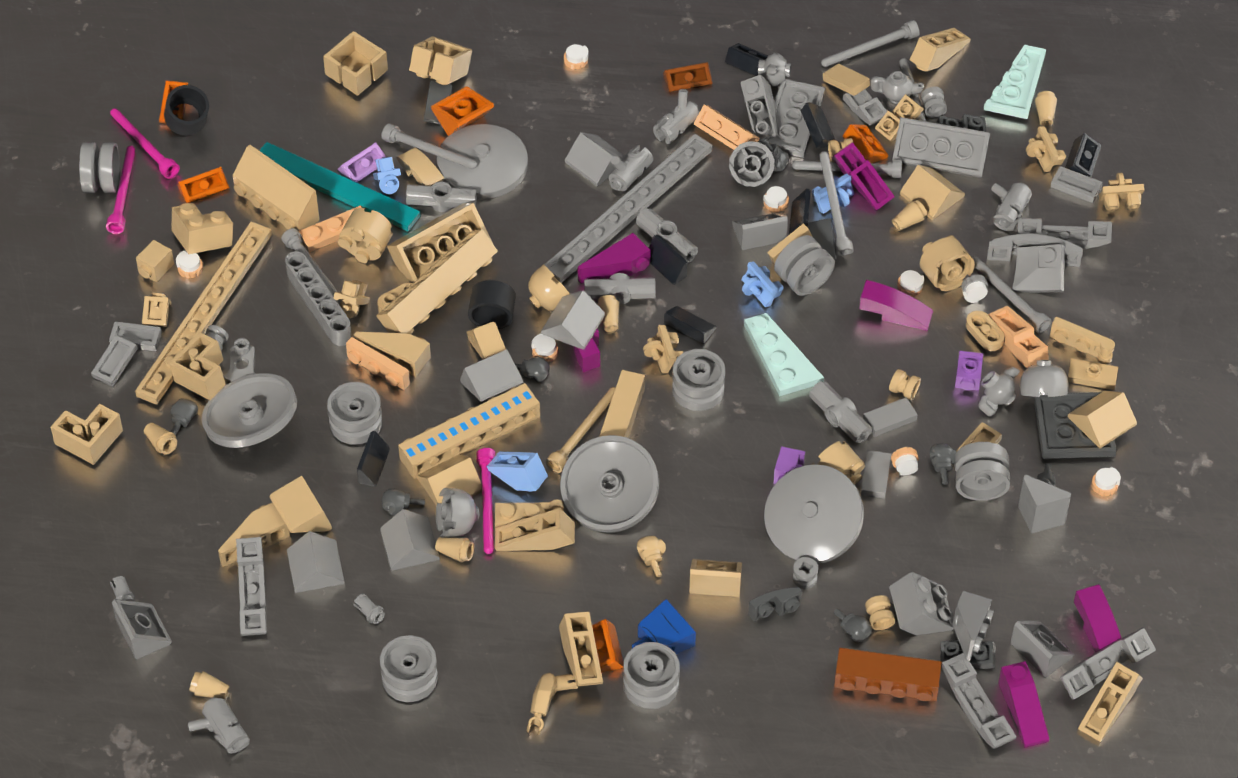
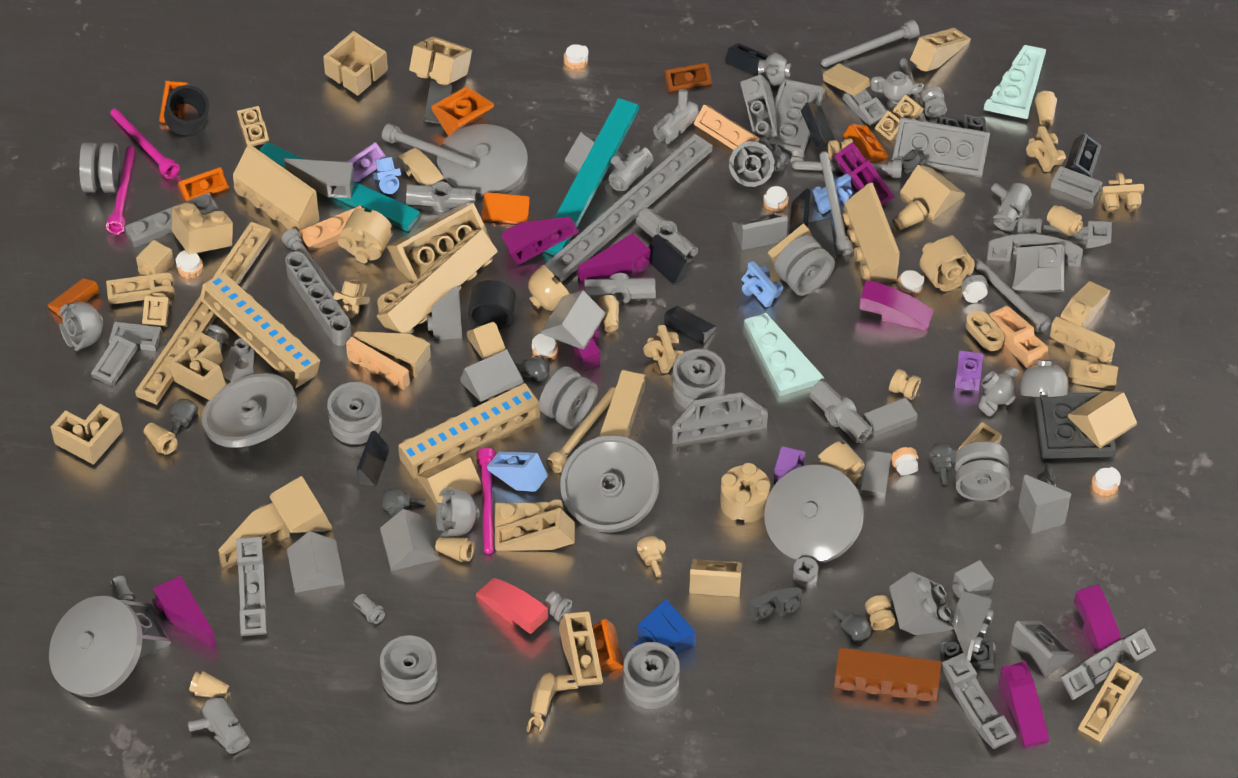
none -> orange slope [48,278,99,319]
none -> light grey dish [49,596,143,697]
none -> light grey cylinder [59,302,103,351]
none -> tan plate [106,273,175,305]
none -> light grey plate [124,193,219,248]
none -> magenta slope [152,575,216,647]
none -> tan brick [200,272,320,388]
none -> tan slope [237,106,269,146]
none -> light grey slope [284,159,355,198]
none -> light grey slope [427,287,462,340]
none -> coral slope [476,578,548,634]
none -> orange slope [481,192,530,224]
none -> magenta slope [501,217,579,265]
none -> light grey wheel [539,367,598,429]
none -> light grey wheel [543,591,572,623]
none -> teal tile [544,98,640,256]
none -> light grey wedge [672,392,768,445]
none -> tan brick [720,463,770,522]
none -> tan slope [841,183,900,285]
none -> dark grey plate [901,151,925,173]
none -> light grey brick [952,560,994,598]
none -> tan brick [1047,205,1083,236]
none -> tan slope [1060,281,1111,329]

